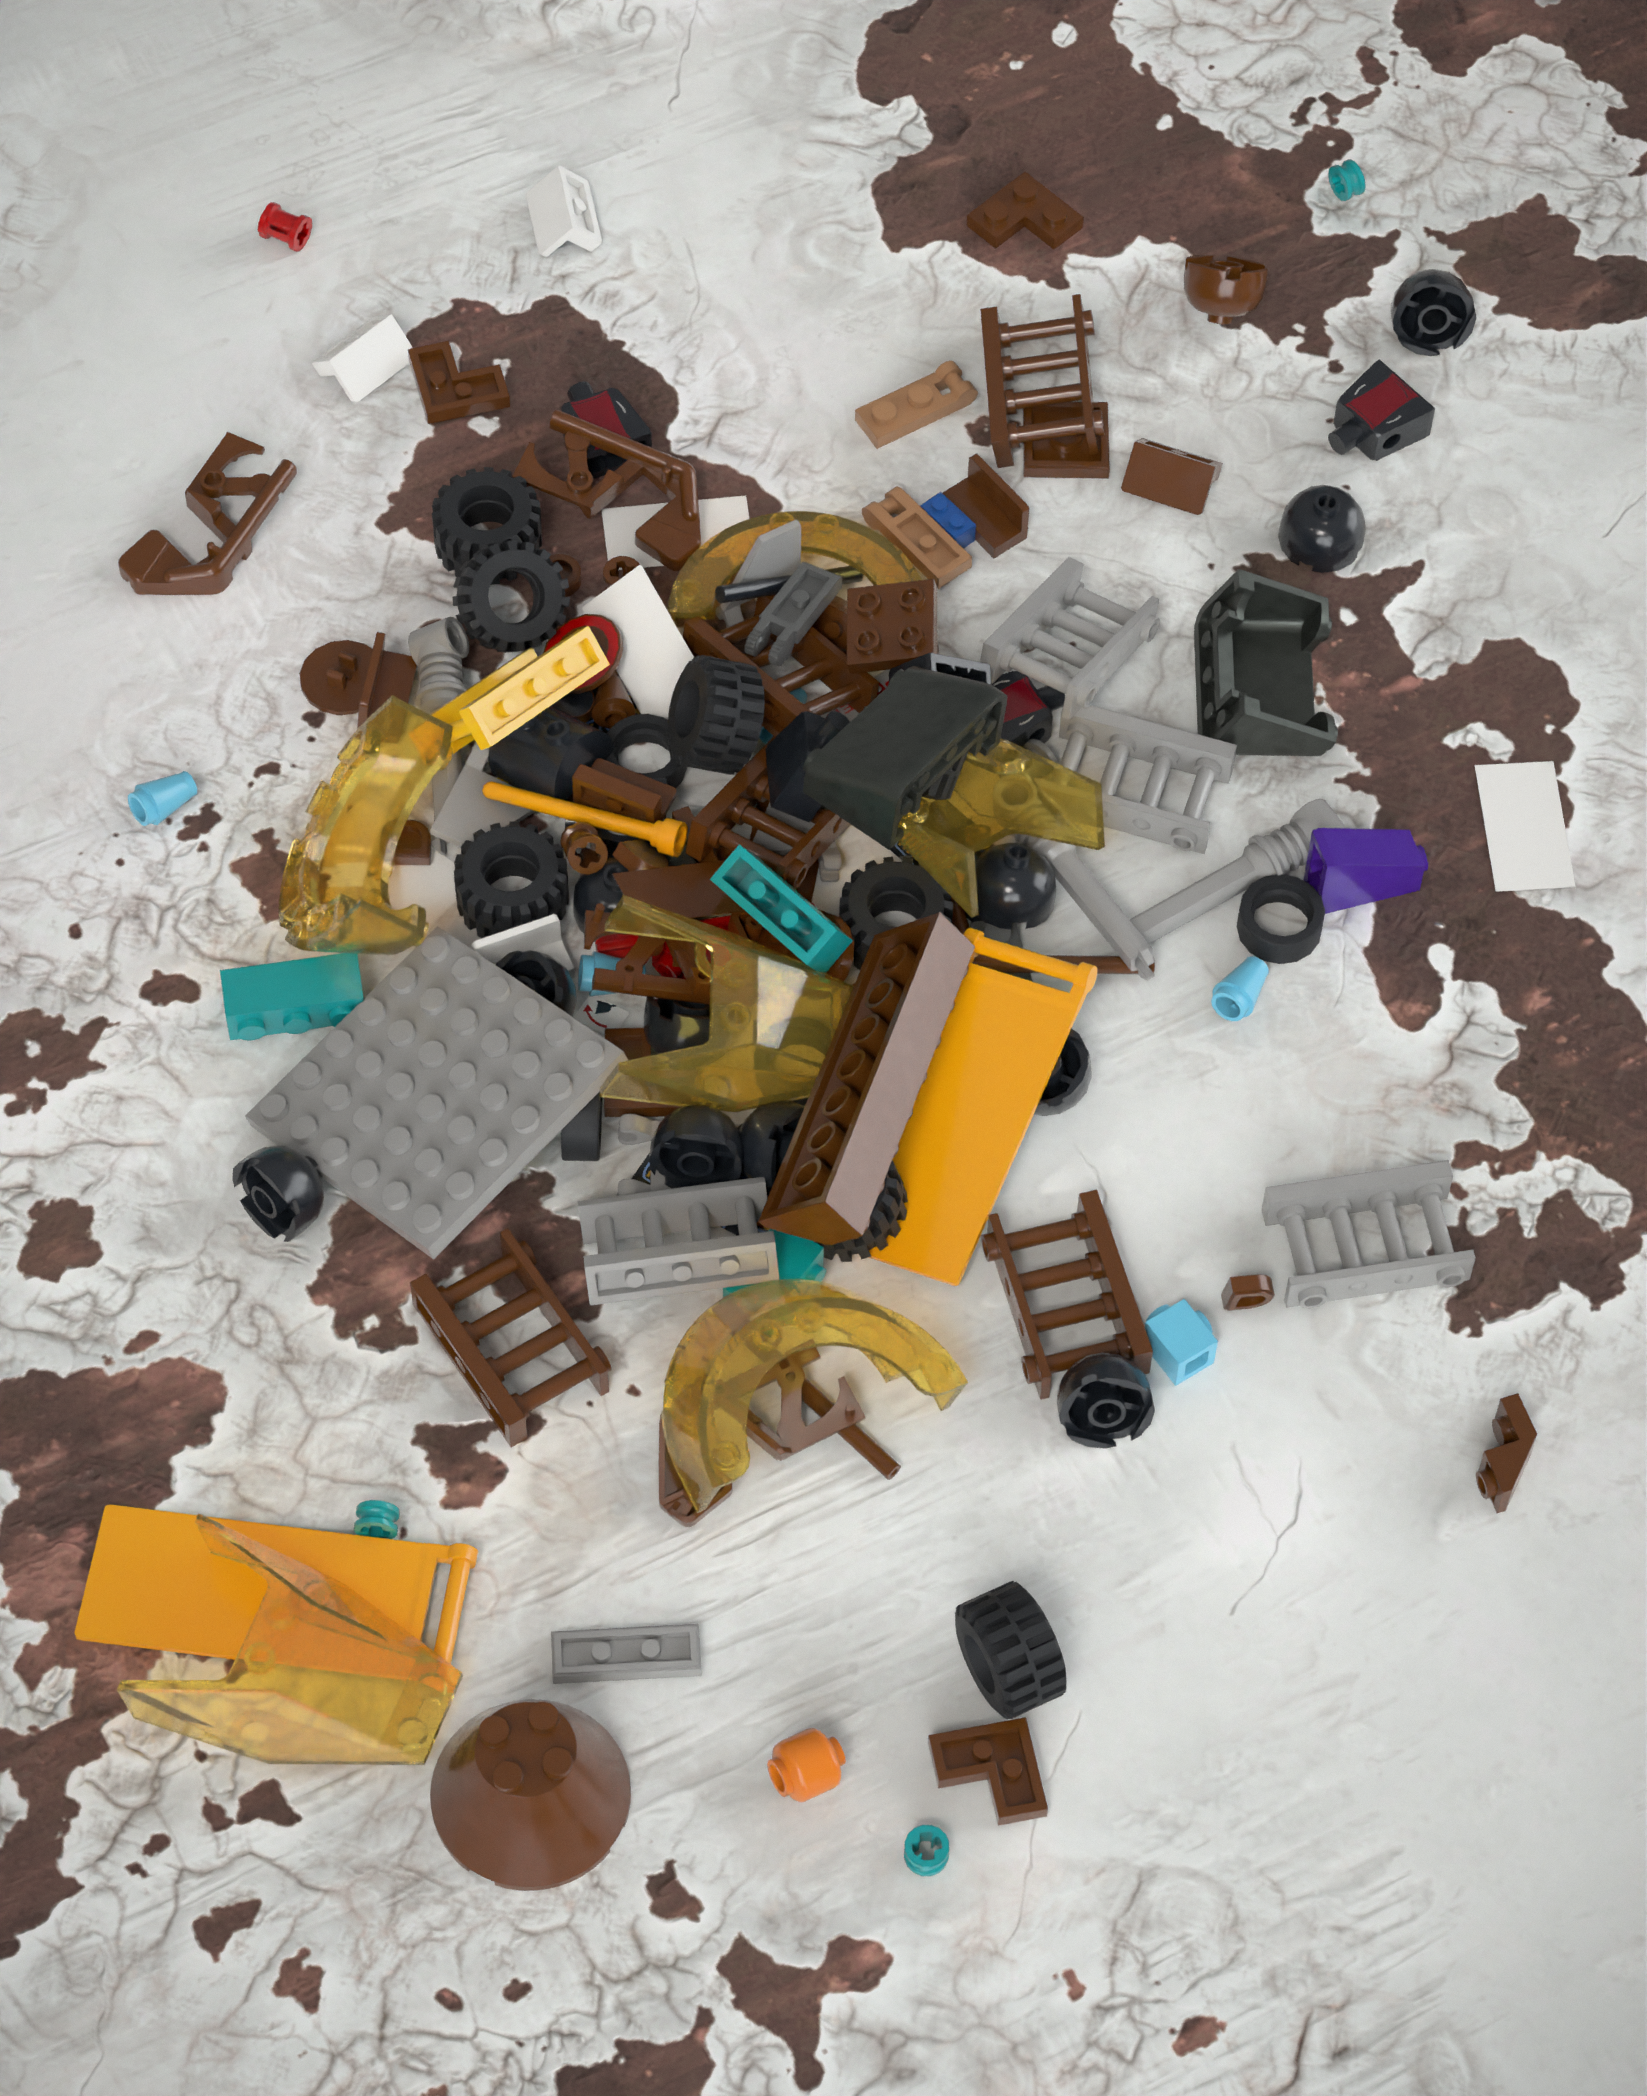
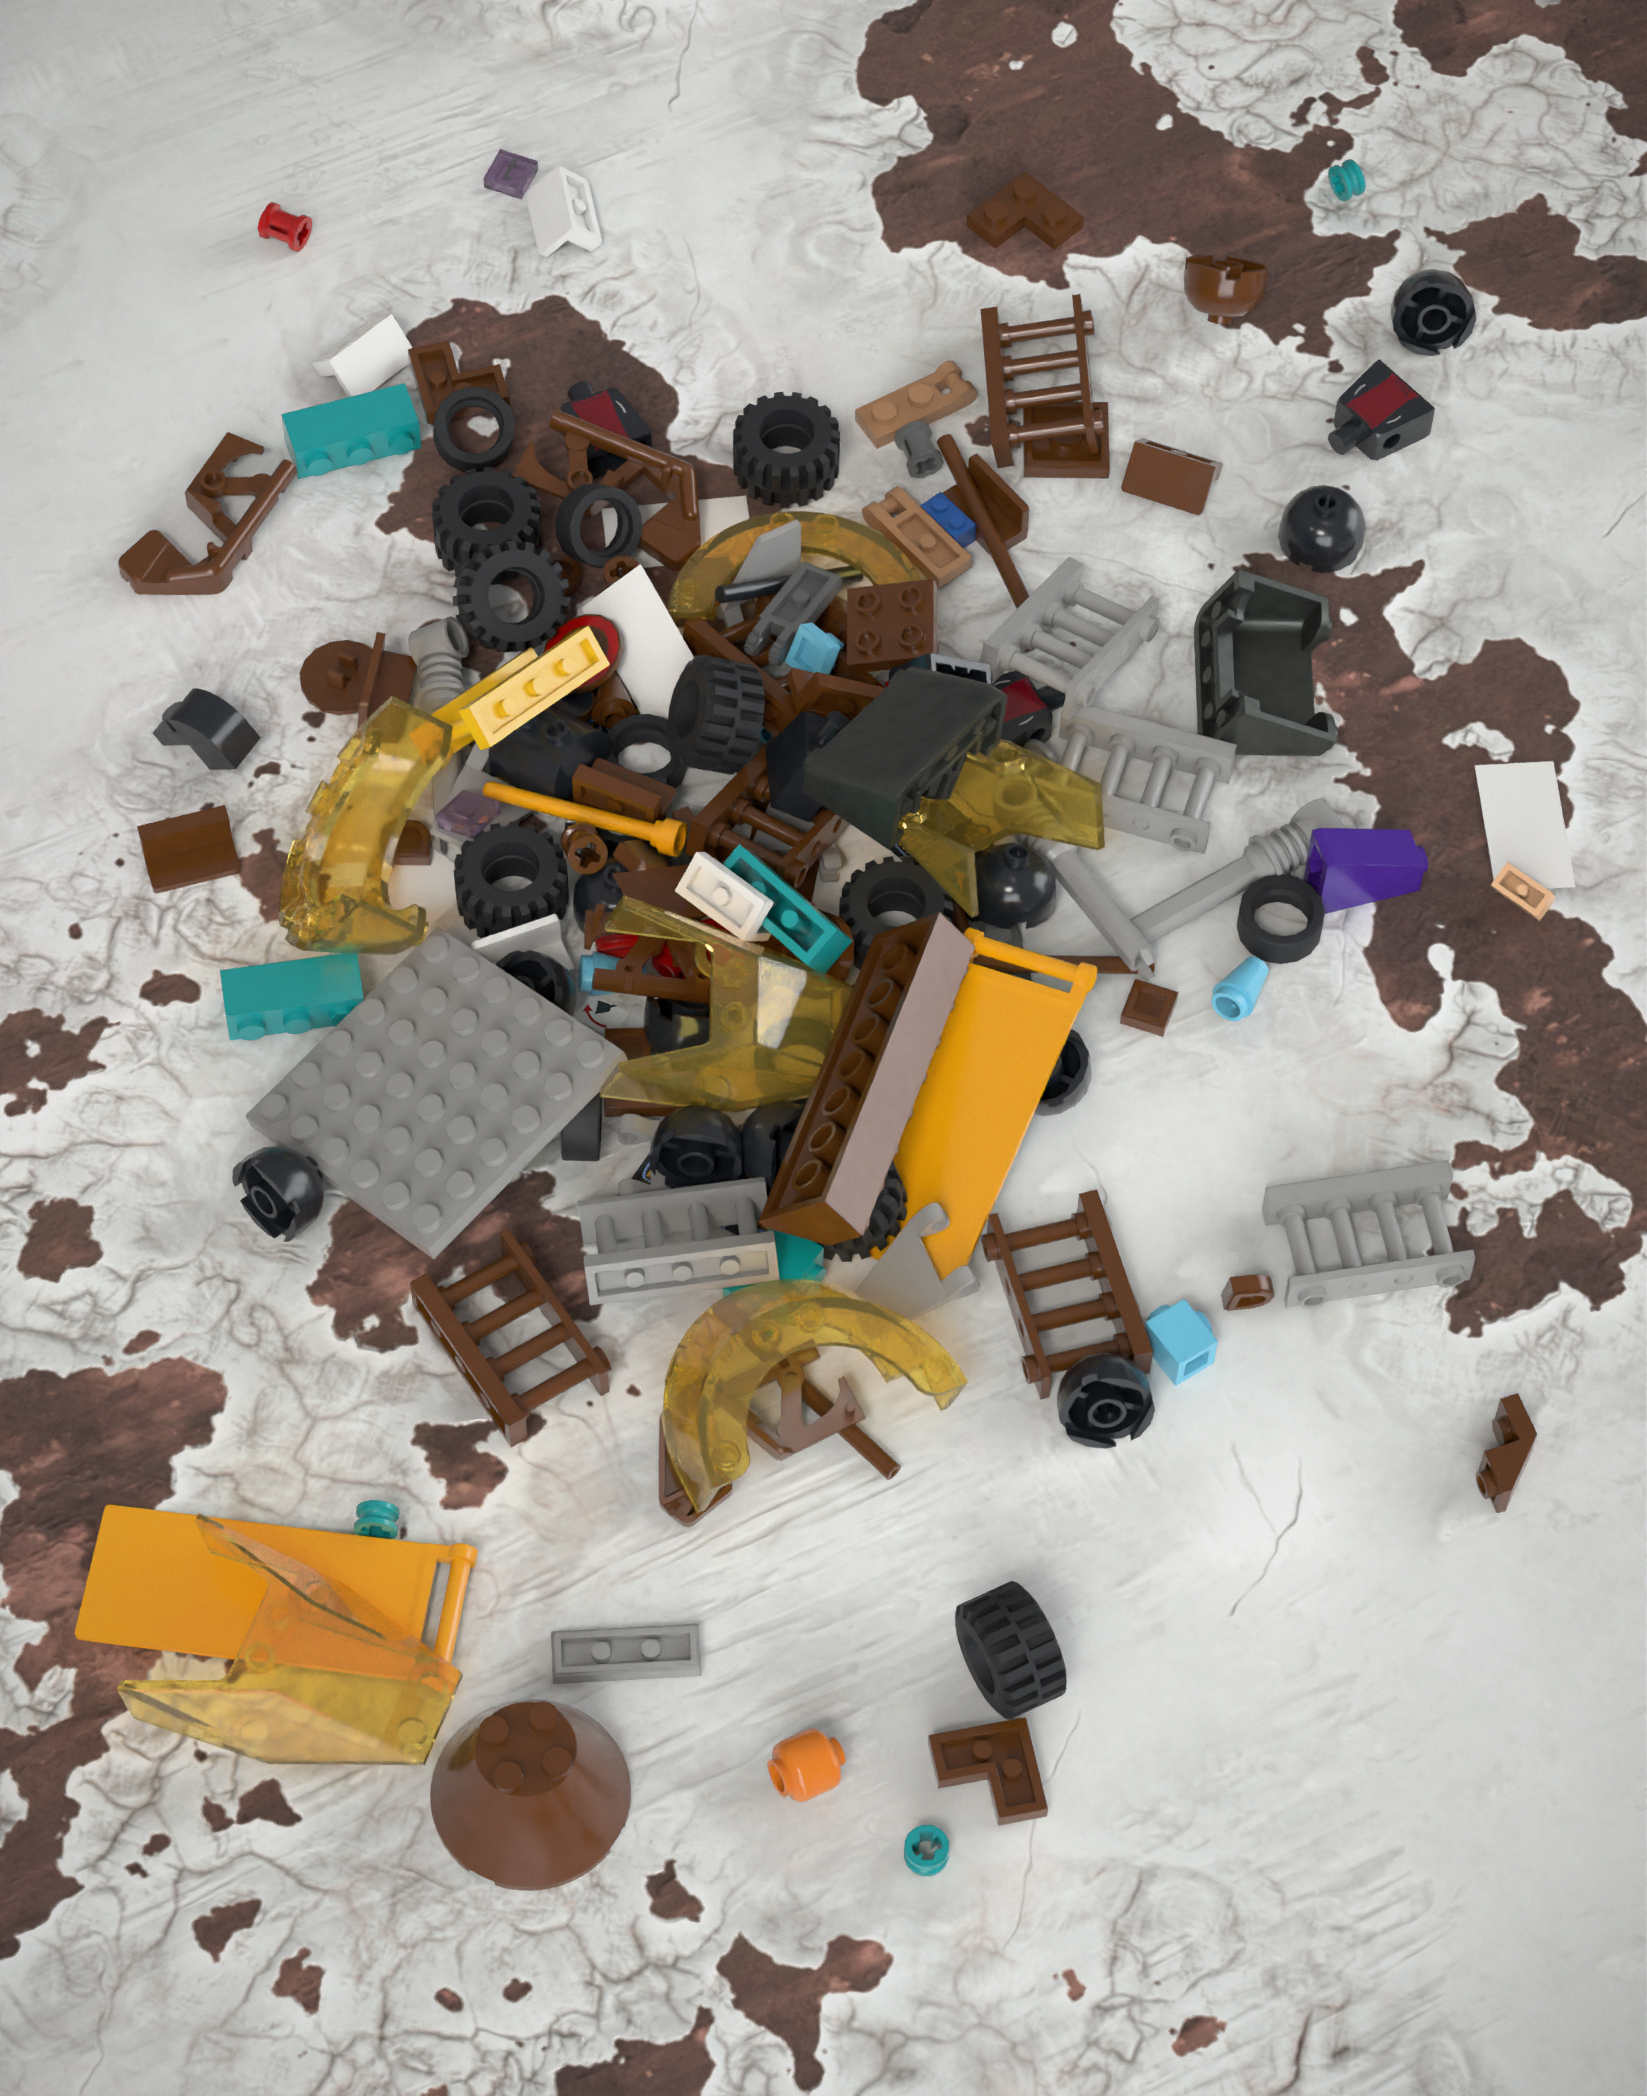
medium azure cone [128,771,197,826] -> none
none -> reddish brown panel [137,805,241,893]
none -> black brick [153,688,261,770]
none -> teal brick [281,383,421,479]
none -> black tyre [433,387,515,472]
none -> tile [435,790,501,839]
none -> clear purple tile [483,149,538,200]
none -> black tyre [555,483,642,569]
none -> white panel [675,852,774,941]
none -> black tyre [733,392,840,508]
none -> medium azure tile [785,623,844,675]
none -> reddish brown panel [787,668,886,722]
none -> light grey flag [846,1203,980,1345]
none -> dark grey bush [894,421,944,478]
none -> reddish brown piece [937,434,1029,609]
none -> reddish brown tile [1120,979,1178,1037]
none -> light nougat piece [1491,862,1556,921]

